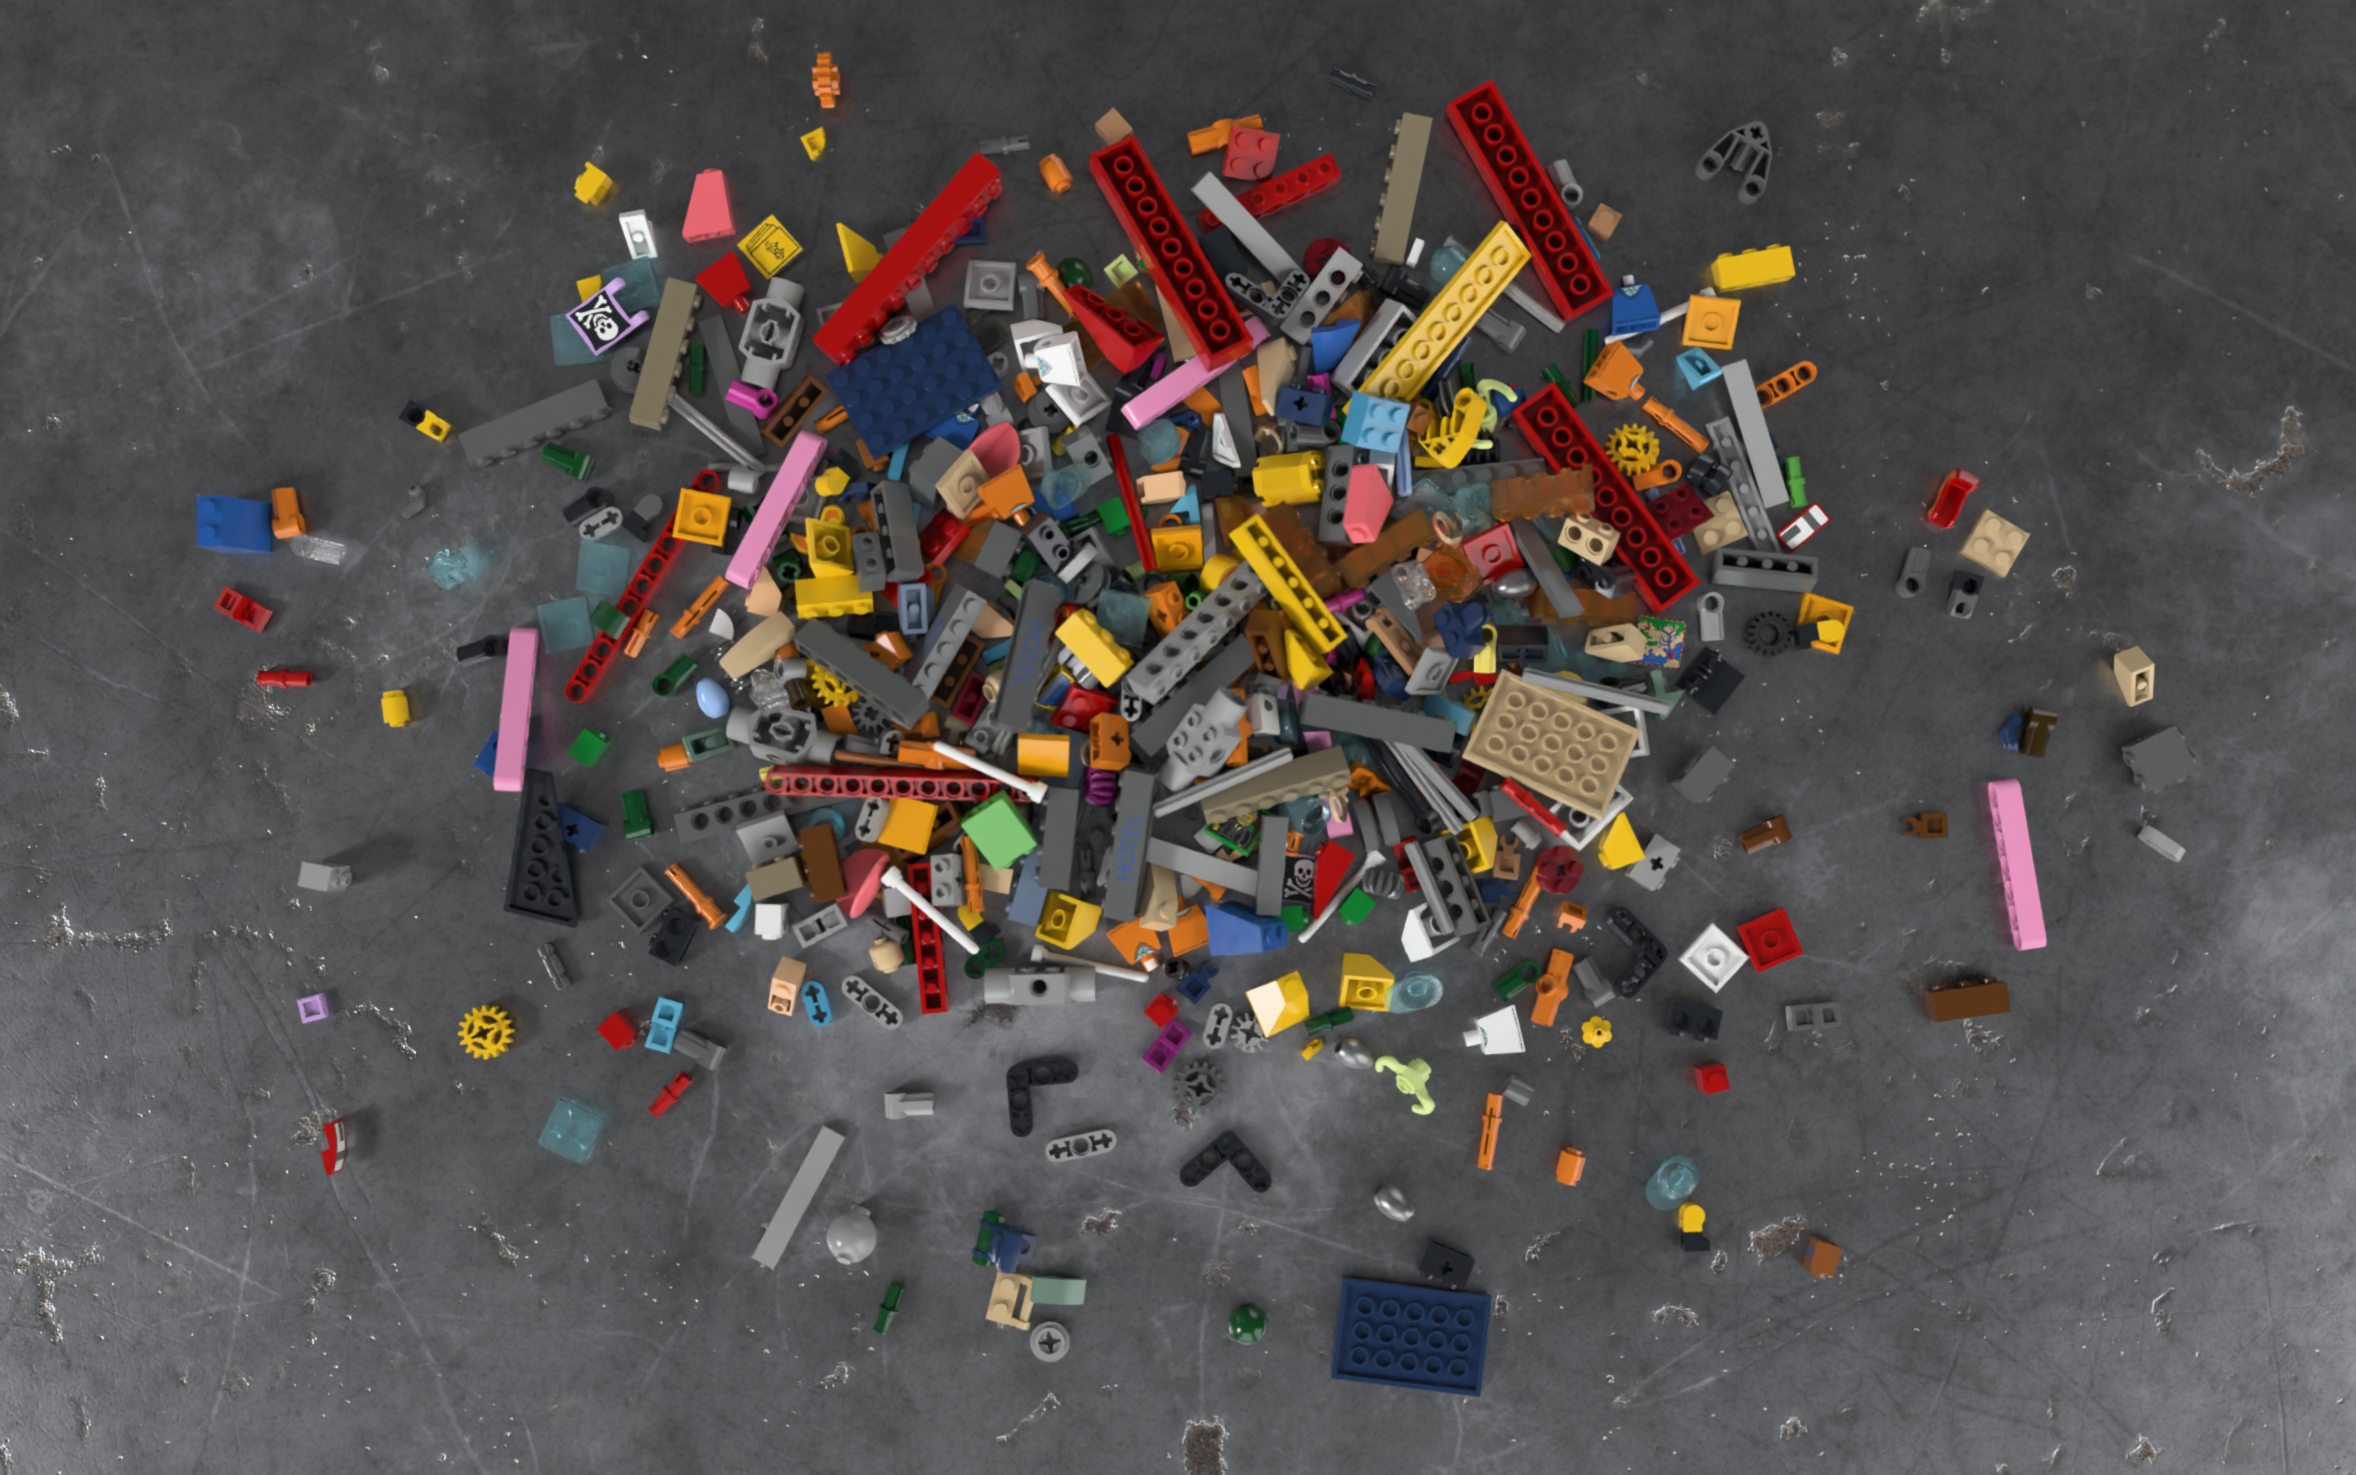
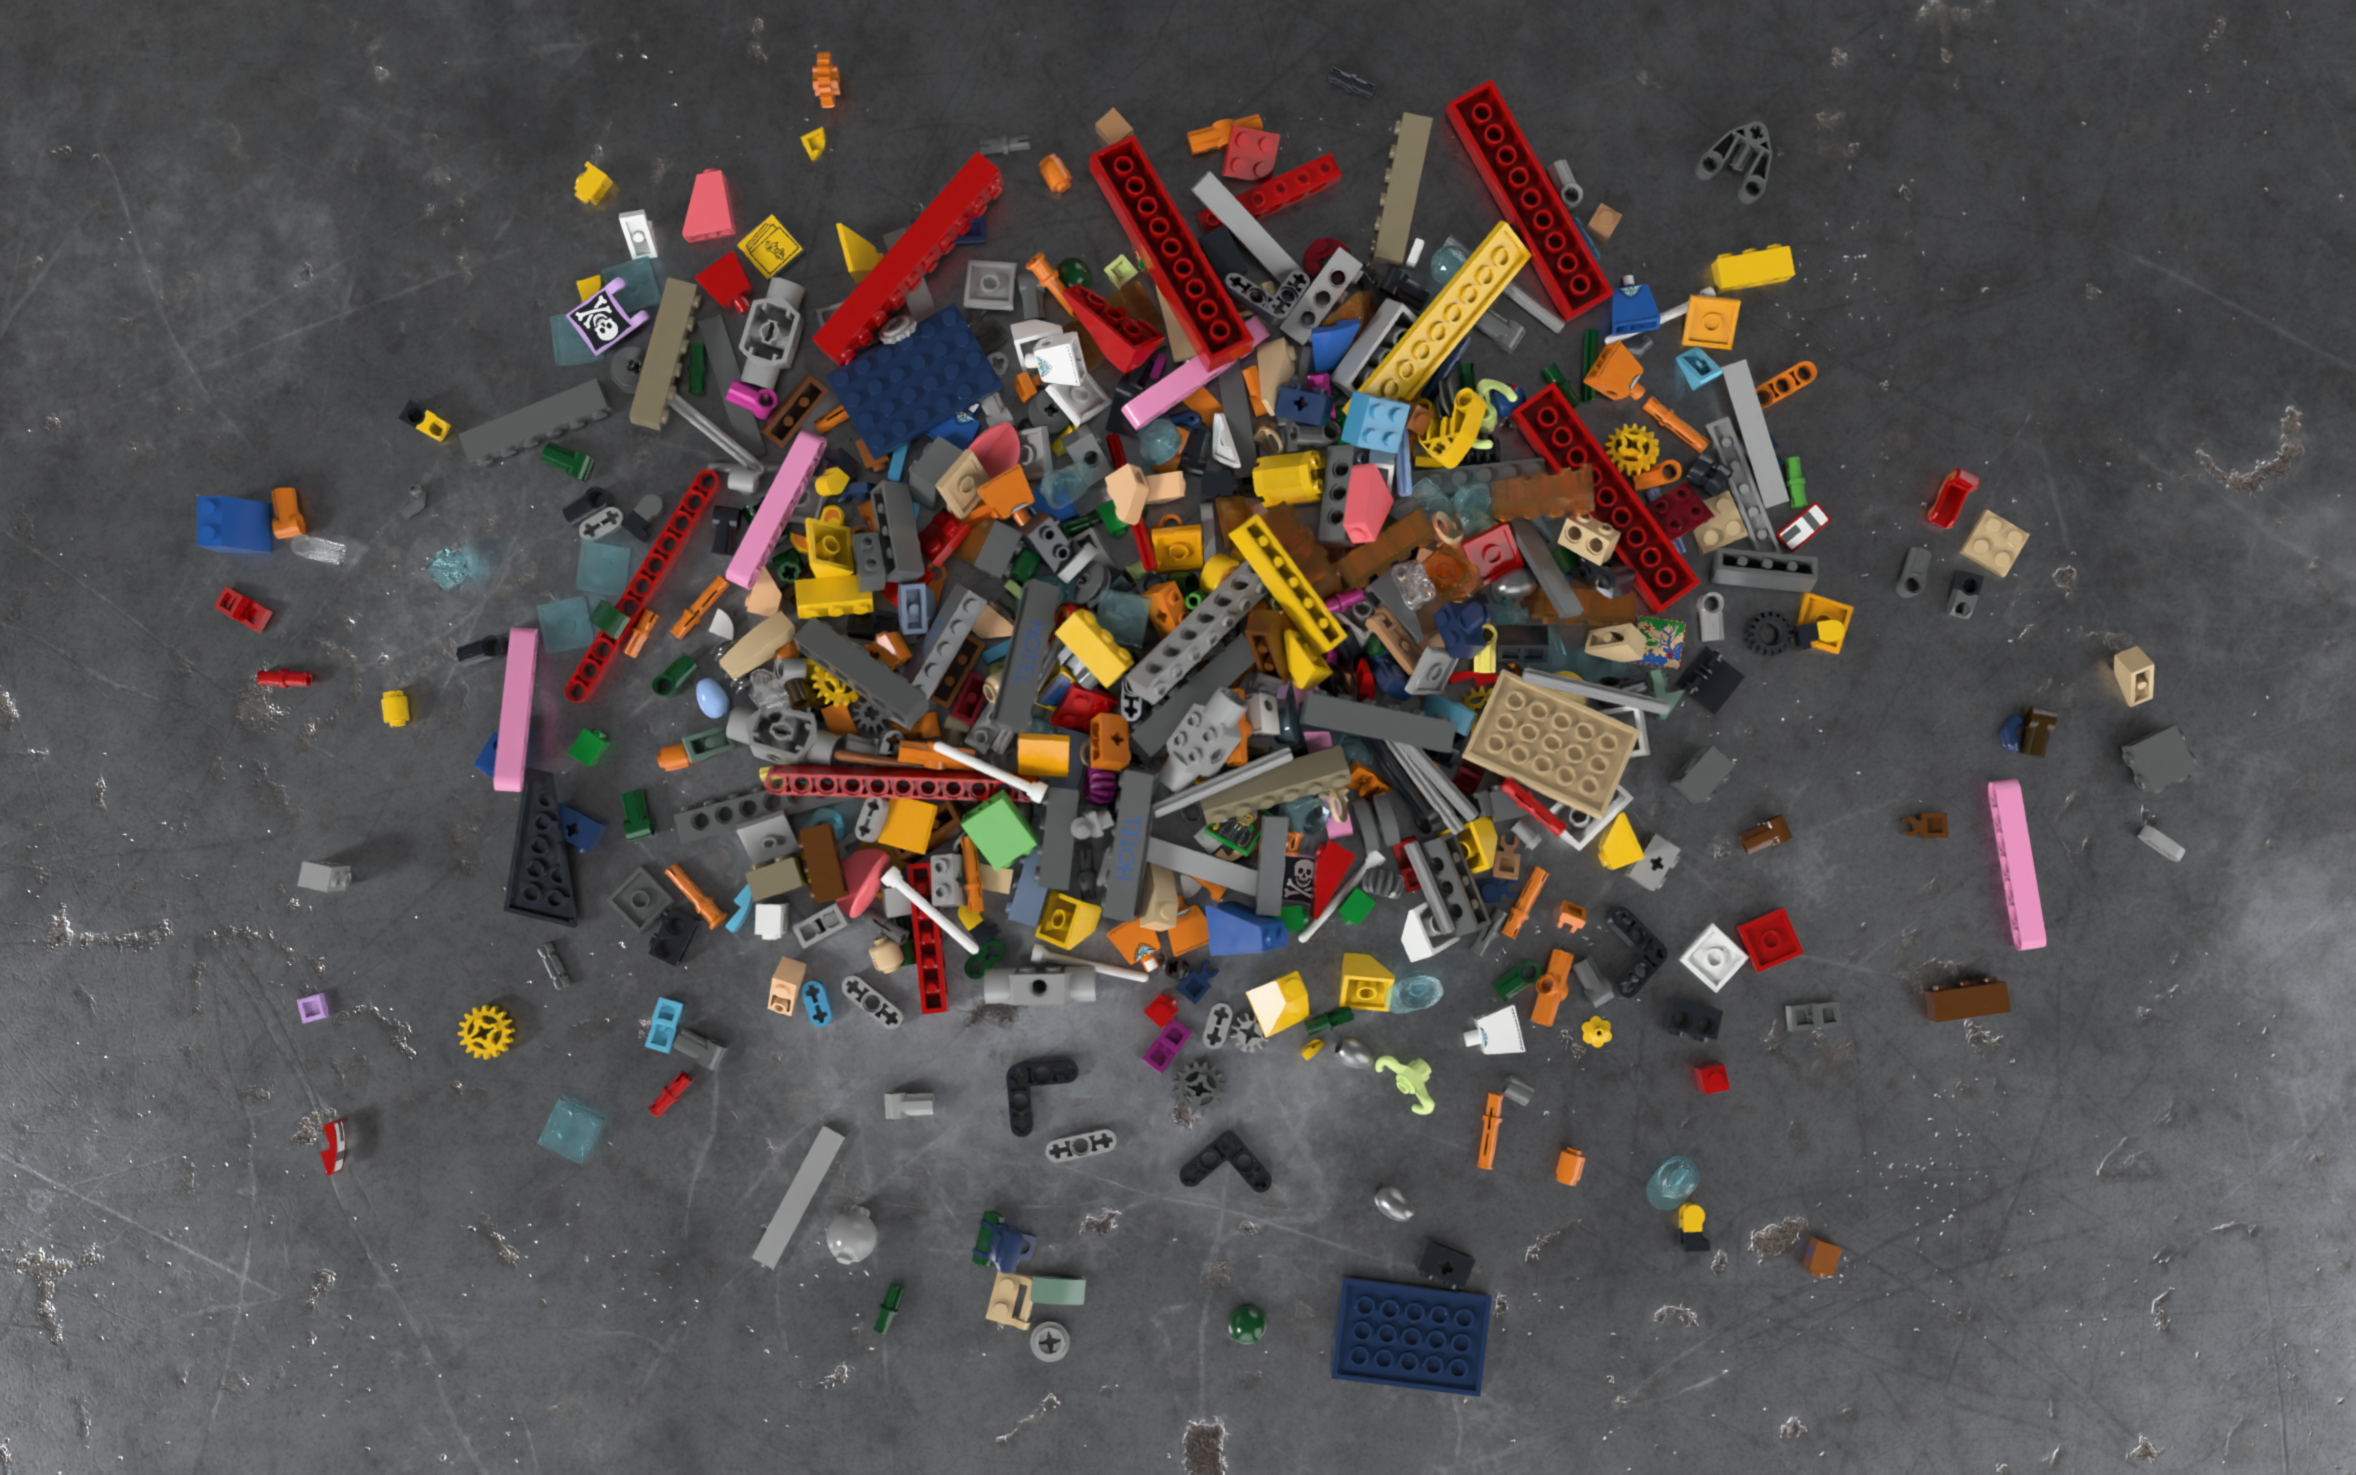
red brick [596,1010,640,1051] -> none
light orange tile [672,488,732,547] -> none
medium azure slope [1169,485,1202,531] -> none
dark red plate [1535,845,1584,895] -> none
none -> light grey hips [1070,810,1114,839]
none -> light nougat slope [1105,463,1149,525]

